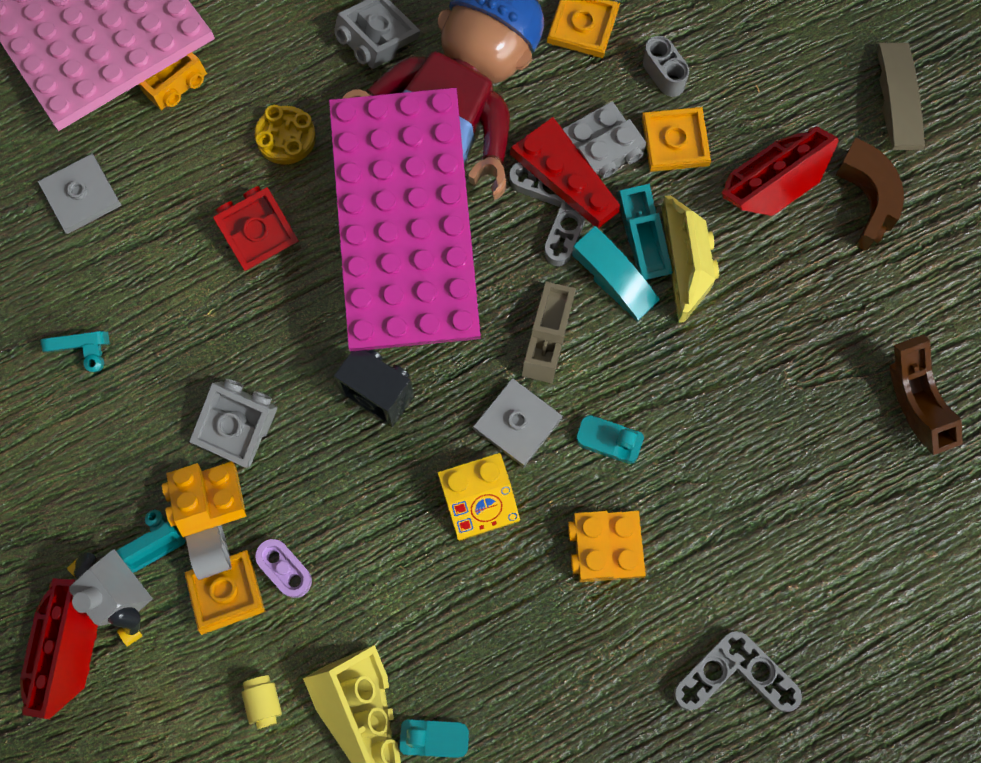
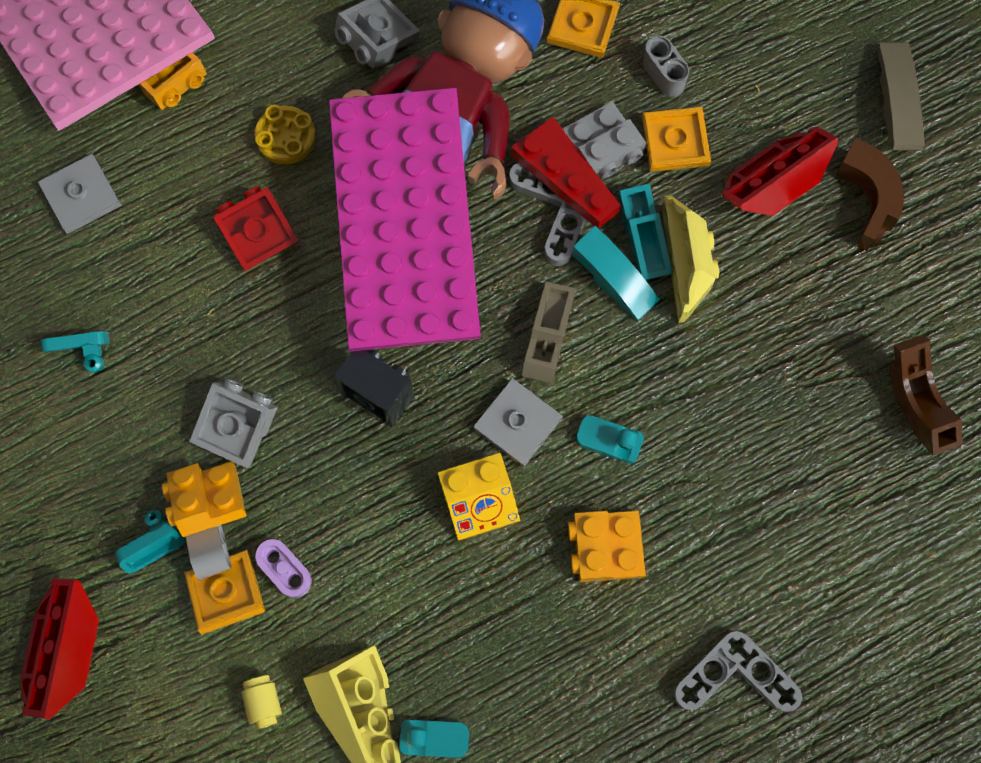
light grey torso [67,549,153,647] -> none

